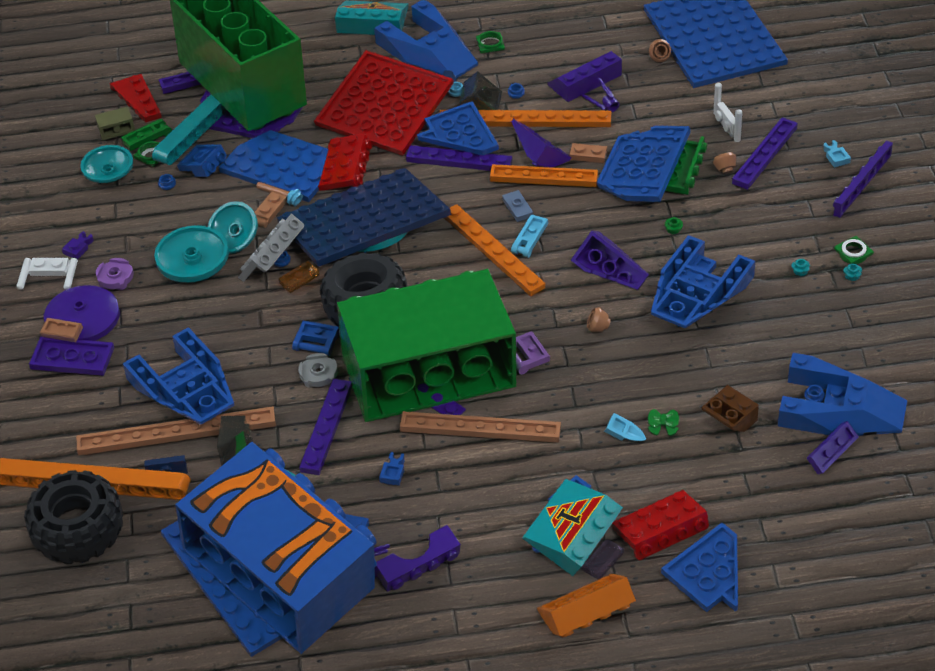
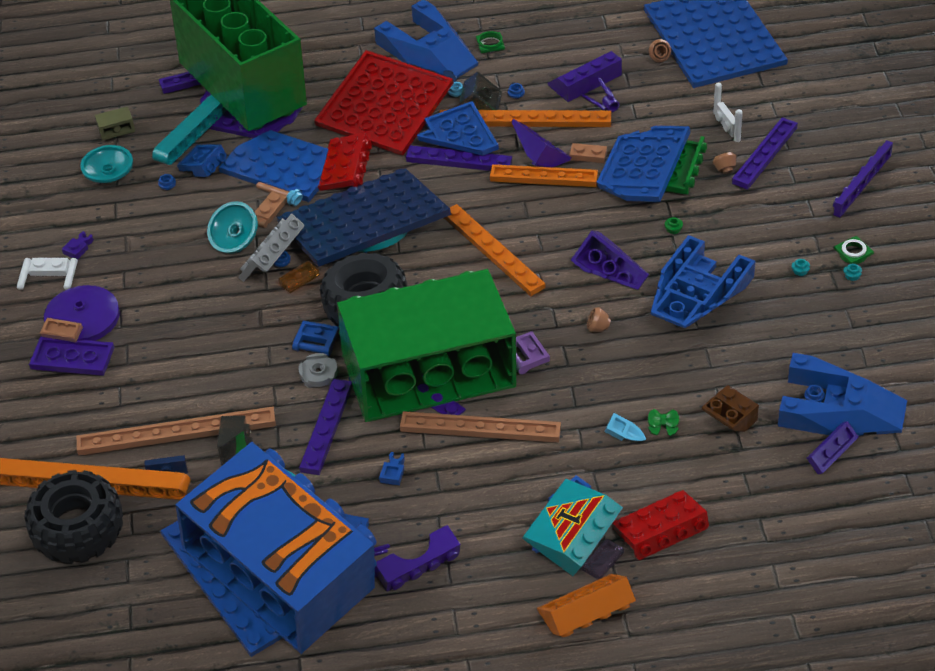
medium lavender plate [96,258,134,290] -> none
red wing [109,74,162,123] -> none
green plate [121,119,172,151] -> none
blue wedge [123,327,235,424] -> none
green piece [133,141,159,167] -> none
teal dish [154,225,229,282] -> none
teal slope [335,0,409,35] -> none
sand blue plate [502,190,533,222] -> none
medium azure plate [511,214,548,258] -> none
blue wing [661,523,738,612] -> none
medium azure plate [823,140,851,168] -> none

